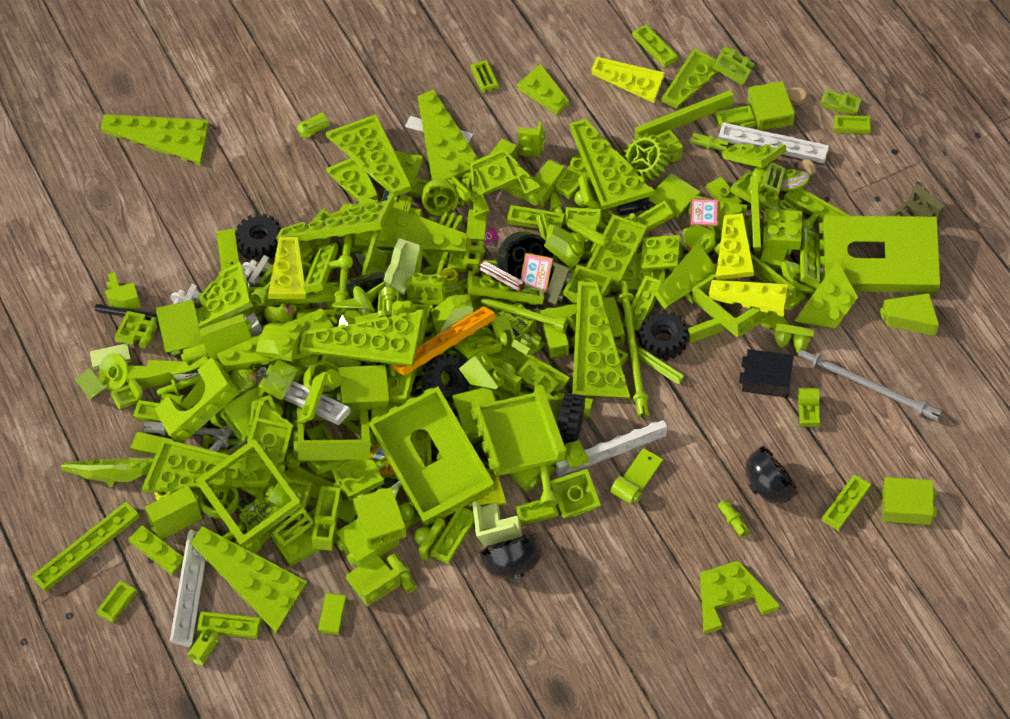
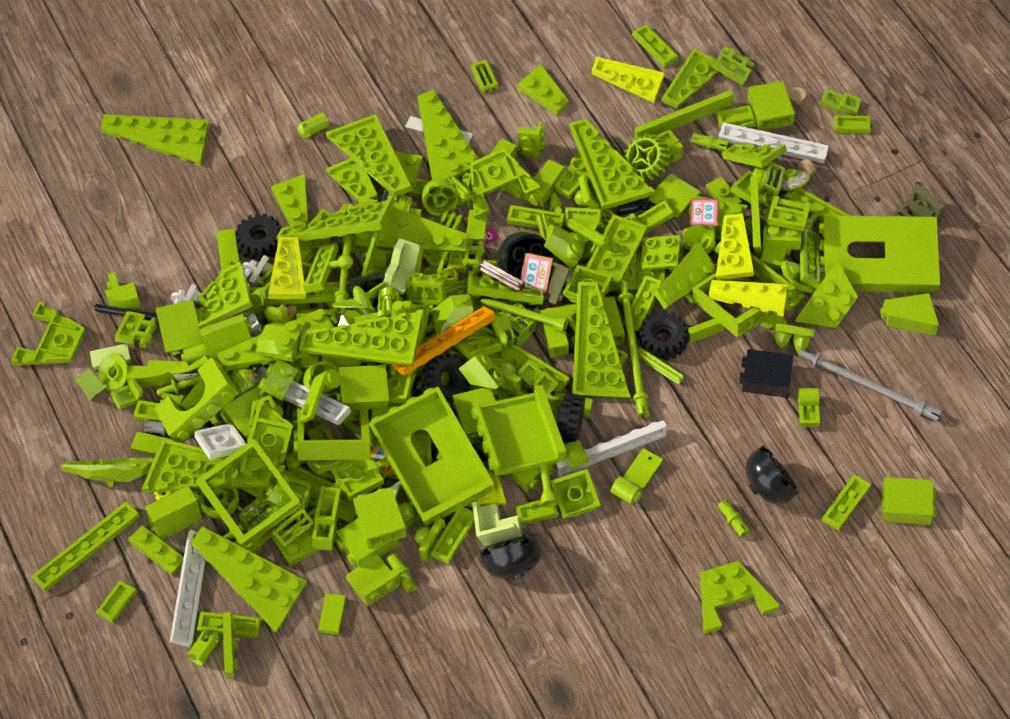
lime slope [511,332,546,355] -> none
none -> lime wing [11,301,86,365]
none -> white plate [195,423,246,460]
none -> lime plate [222,612,239,678]
none -> lime wing [271,174,308,226]
none -> lime plate [767,195,811,231]

